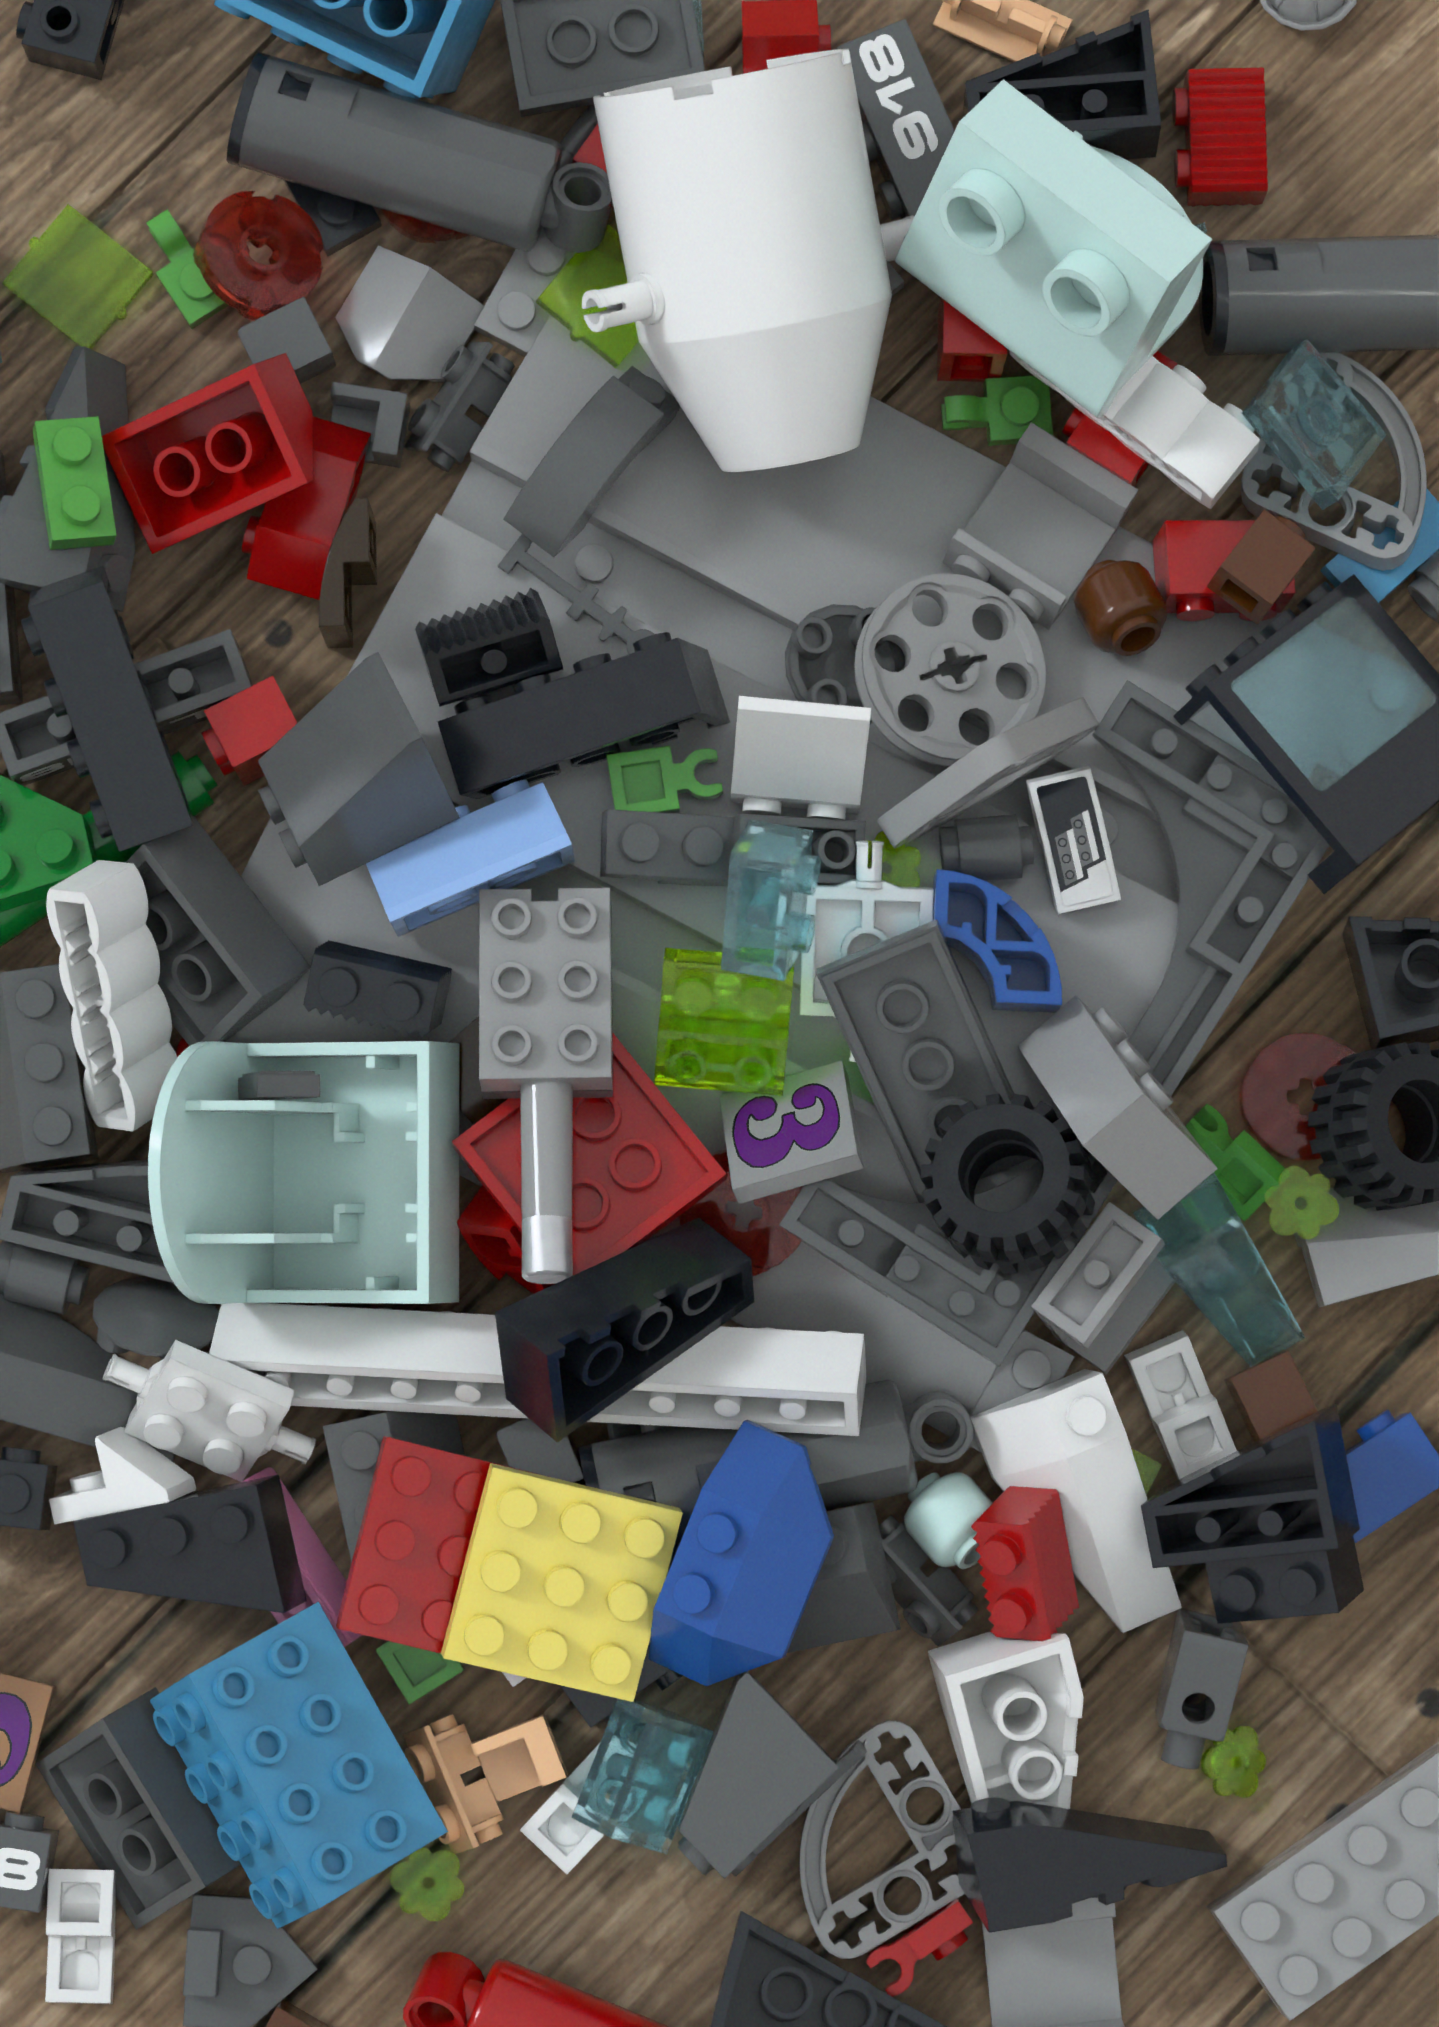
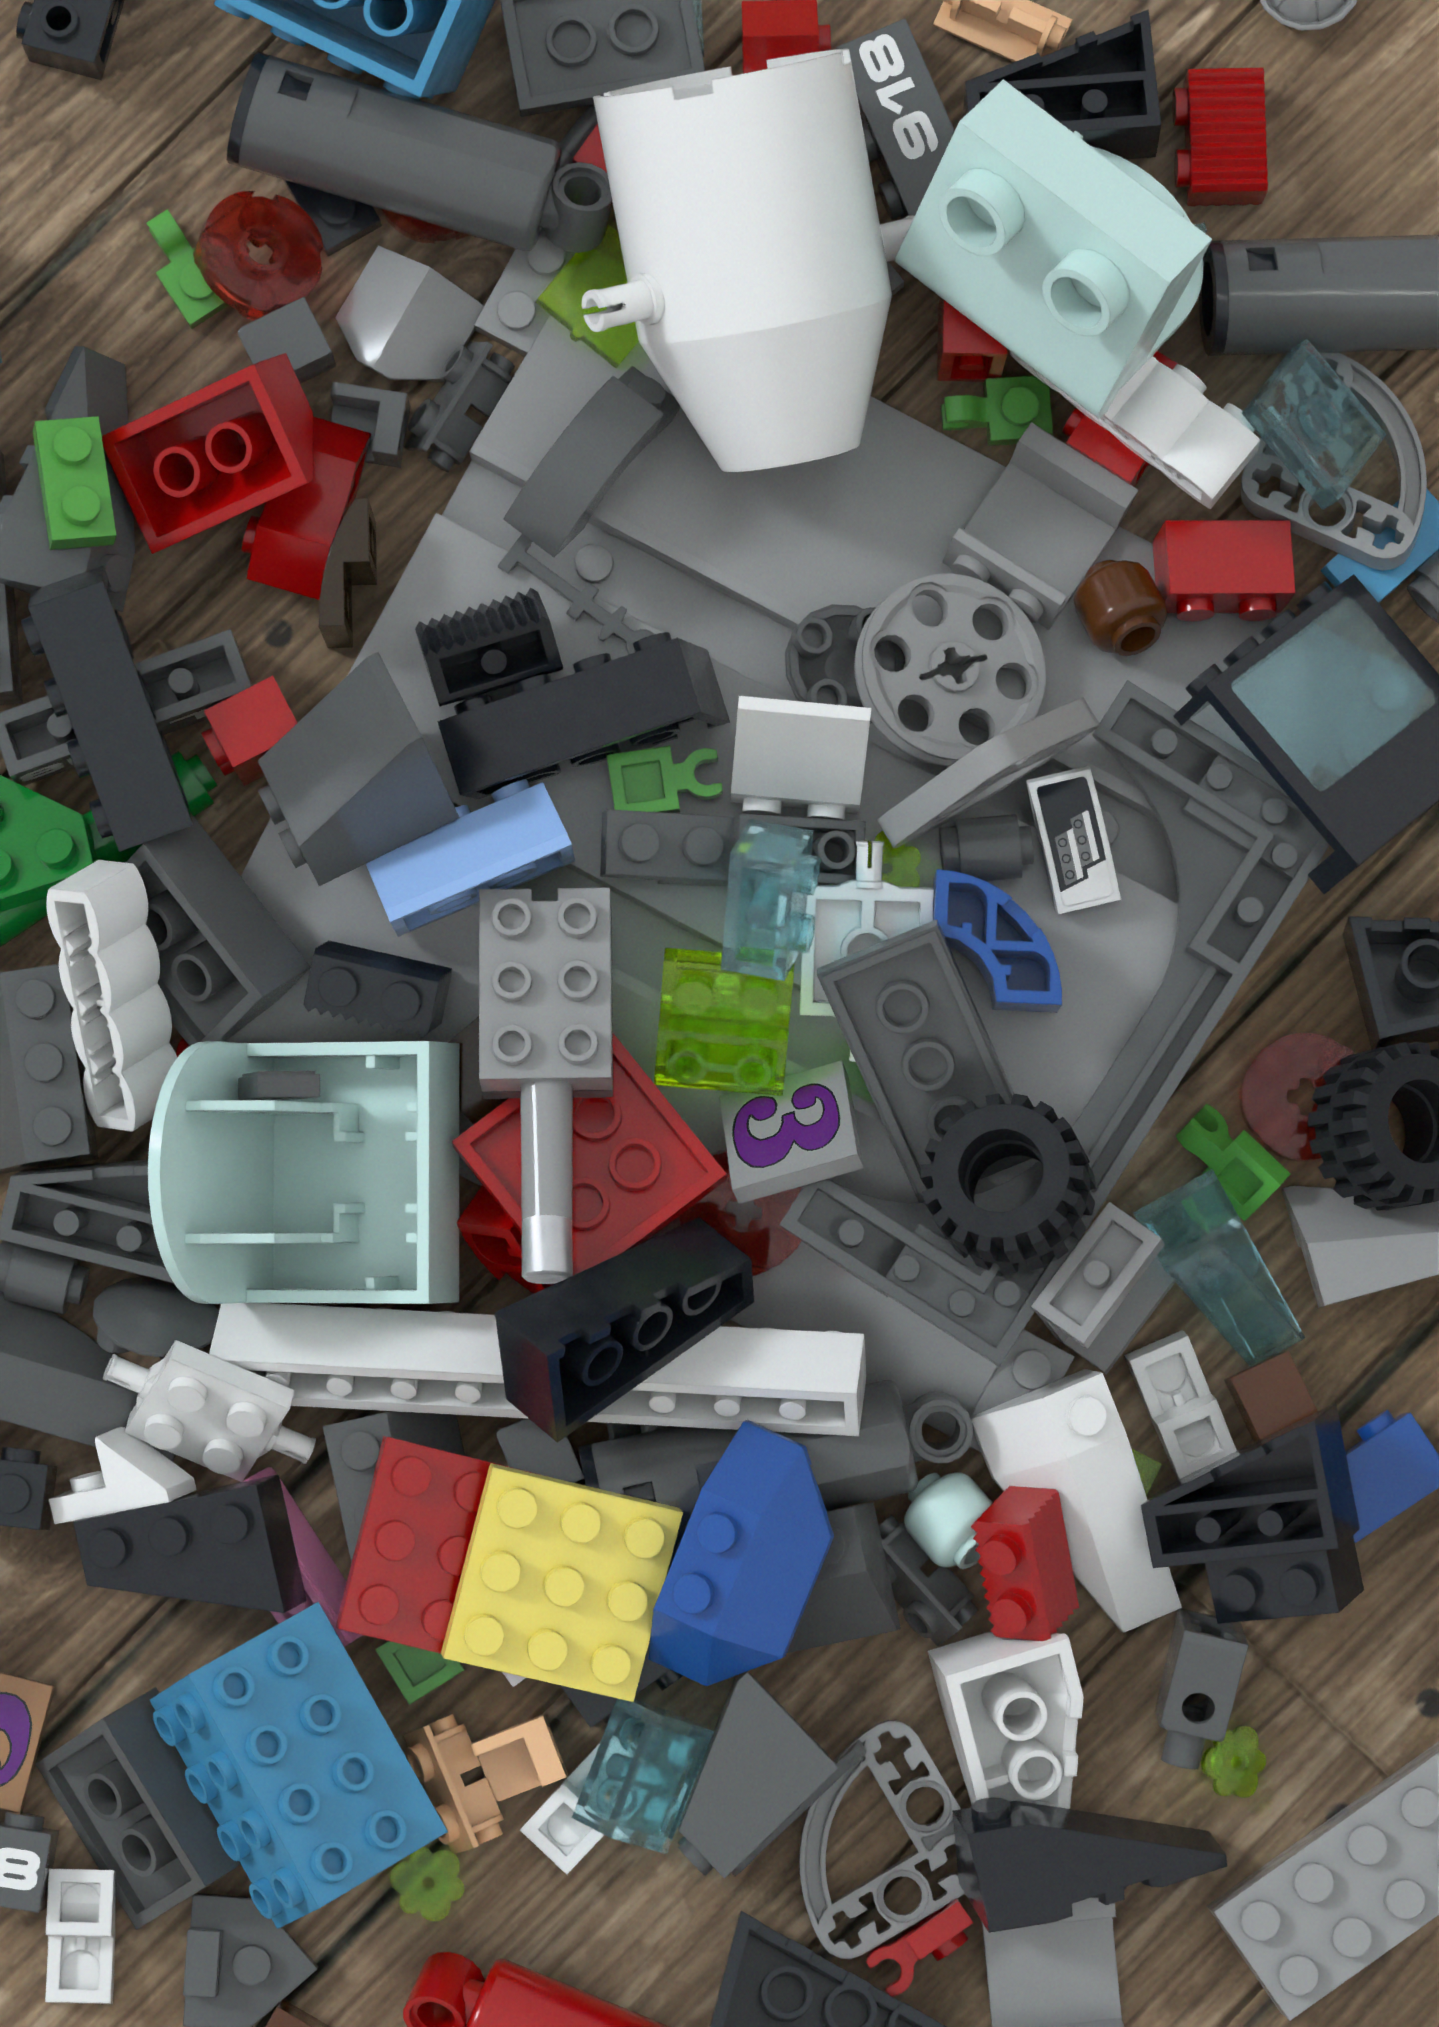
clear neon green piece [2,204,154,349] -> none
light grey wedge [1018,996,1218,1220] -> none
reddish brown brick [1207,509,1316,625] -> none
clear neon green plant [1265,1166,1339,1240] -> none

